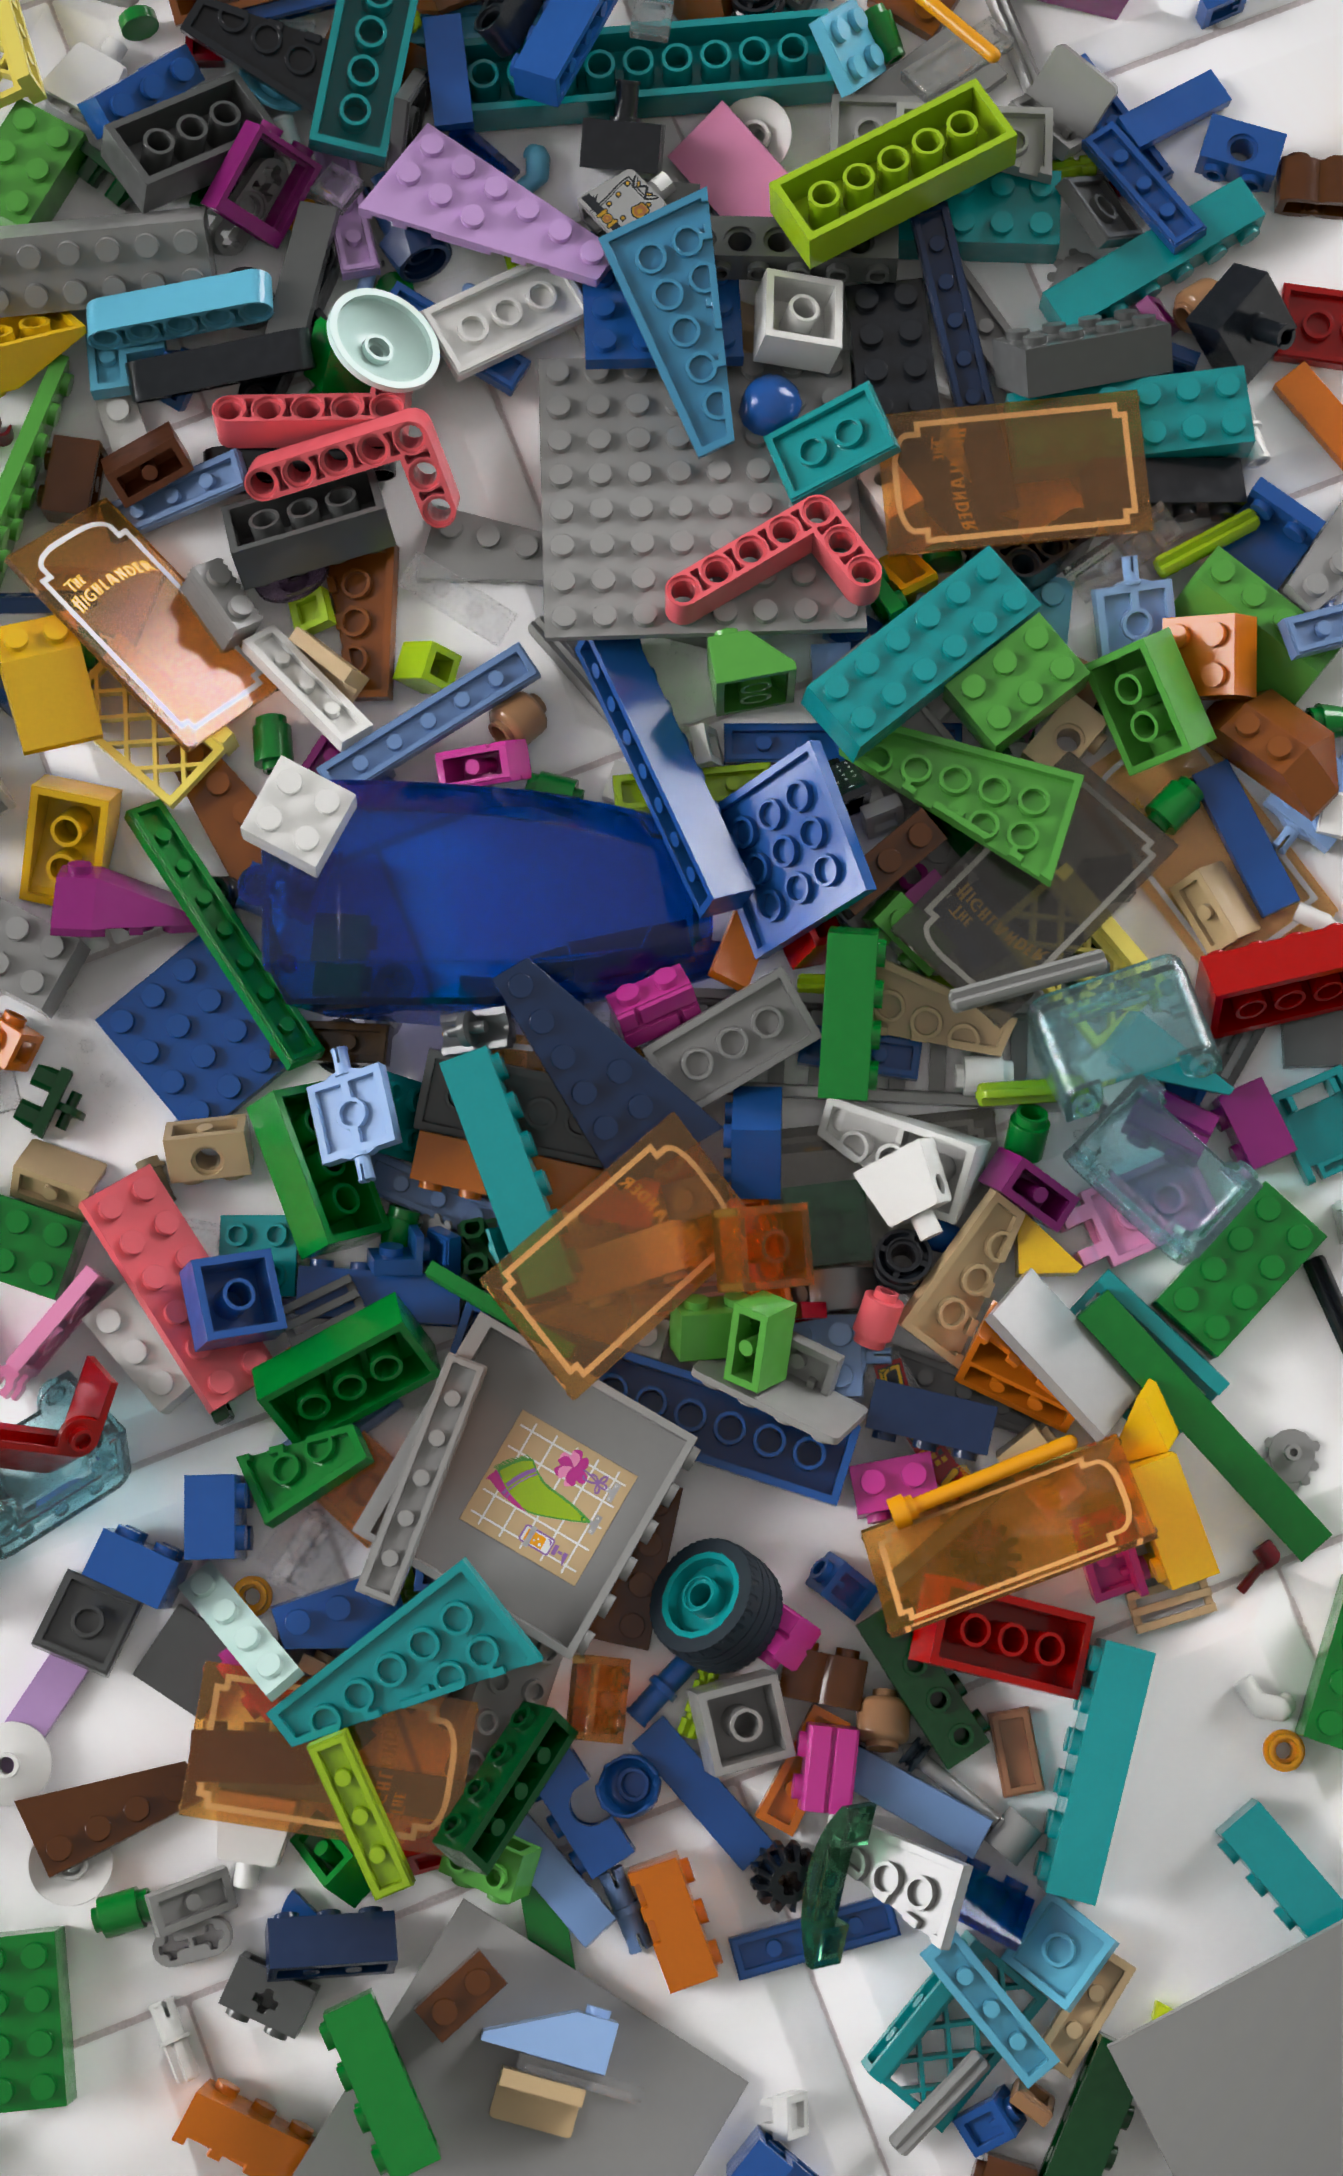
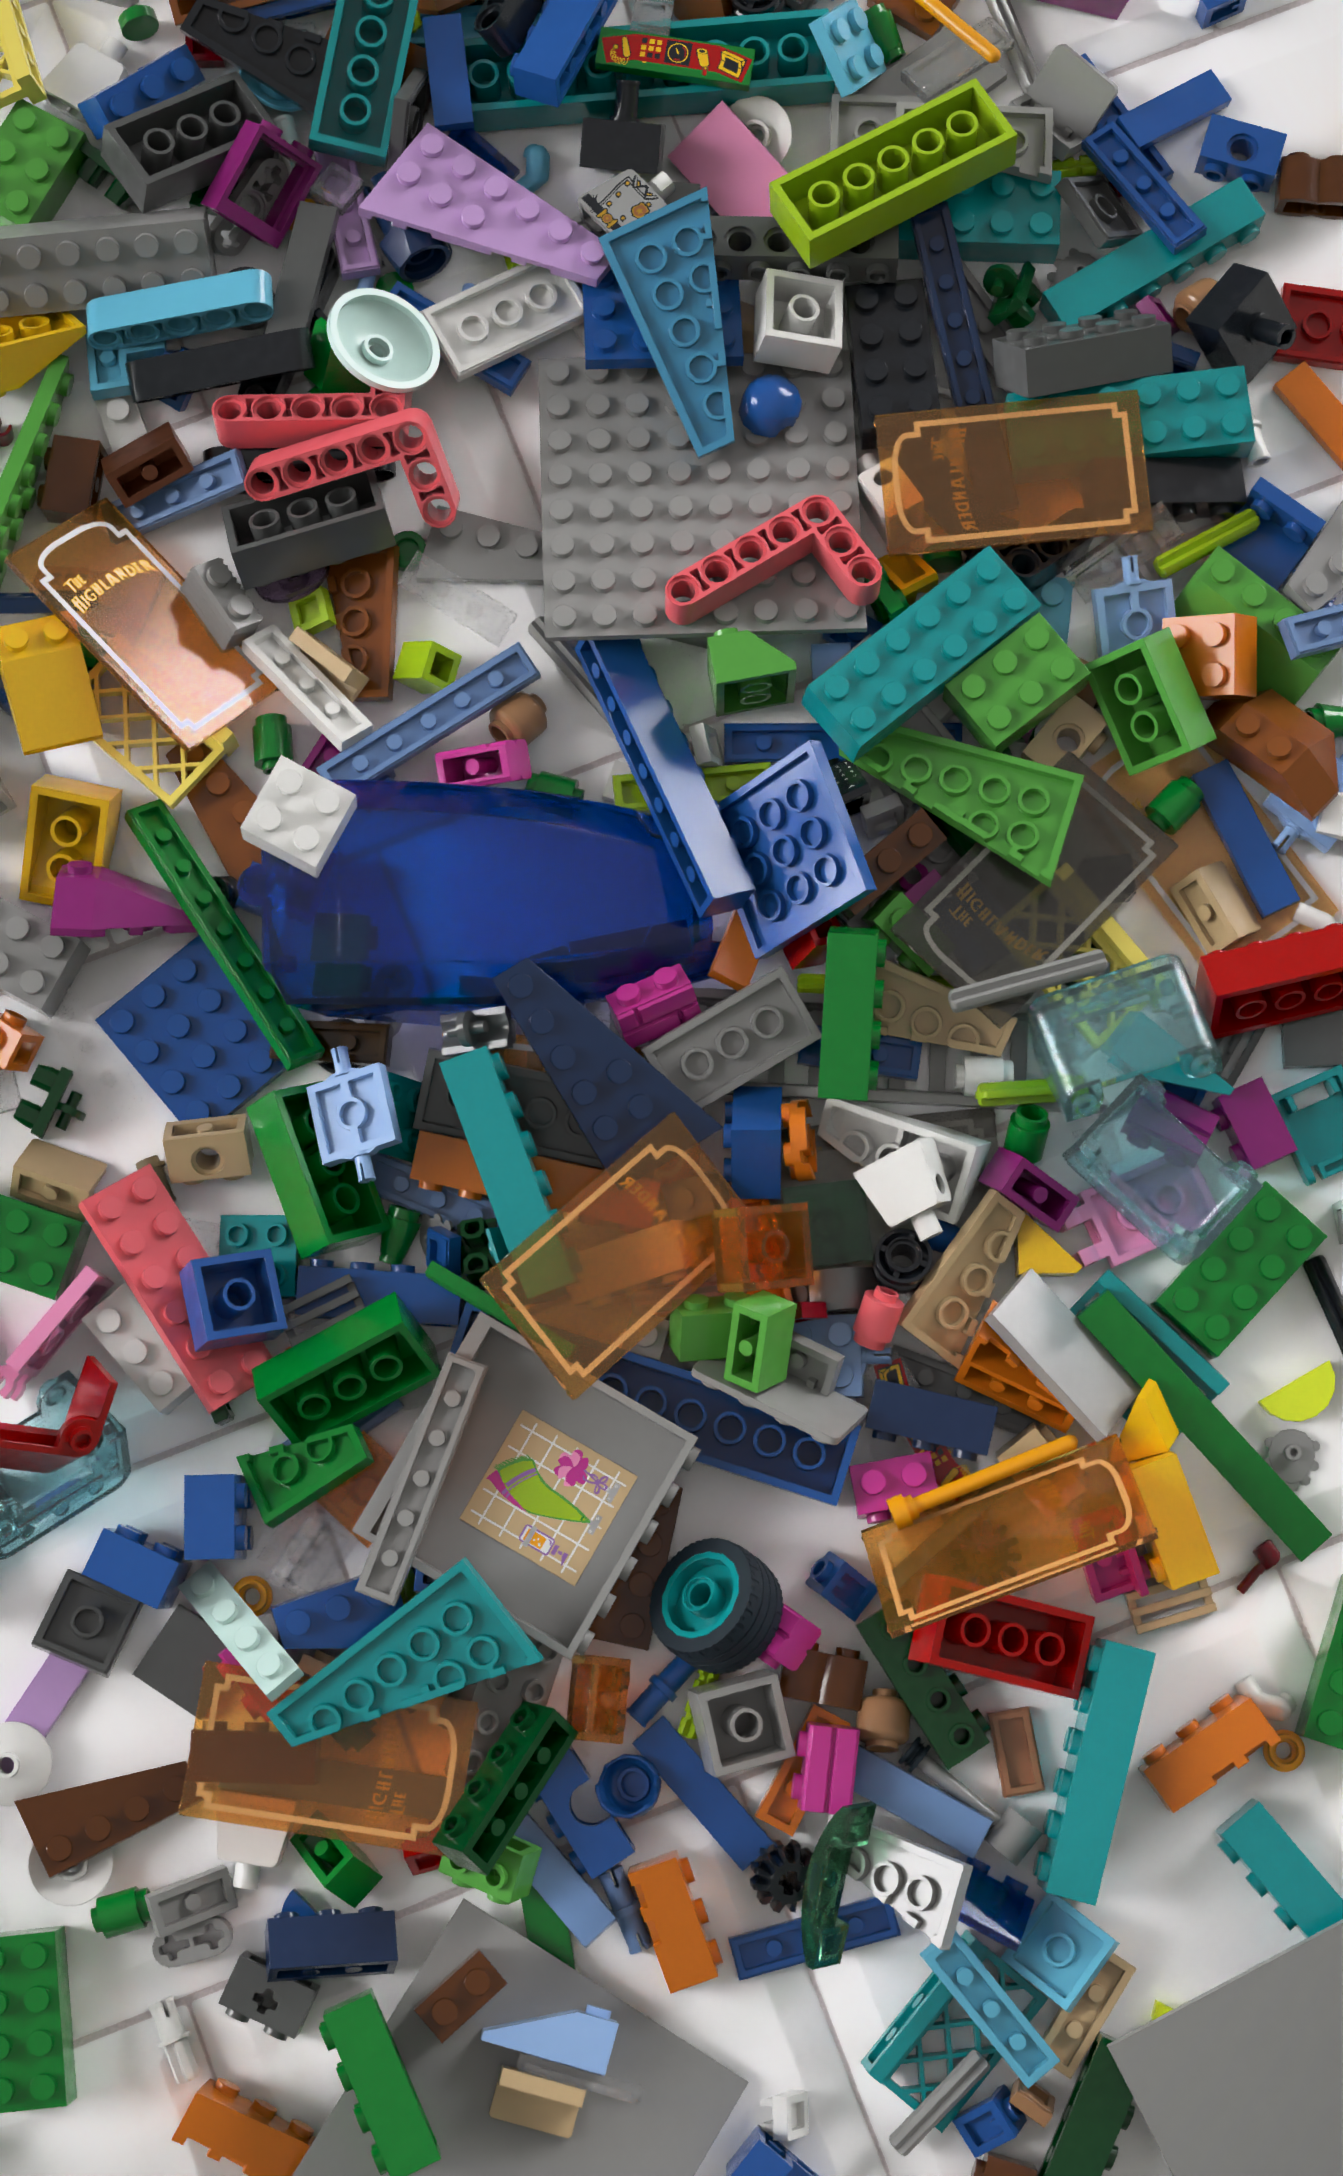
lime tile [306,1727,416,1901] -> none
blue bracket [366,1224,430,1276] -> none
teal tile [763,380,902,505] -> none
none -> green tile [394,531,426,572]
none -> tile [595,26,755,92]
none -> orange plate [781,1099,817,1182]
none -> dark green hips [983,261,1042,329]
none -> orange wedge [1137,1693,1282,1813]
none -> neon yellow tile [1257,1360,1335,1422]

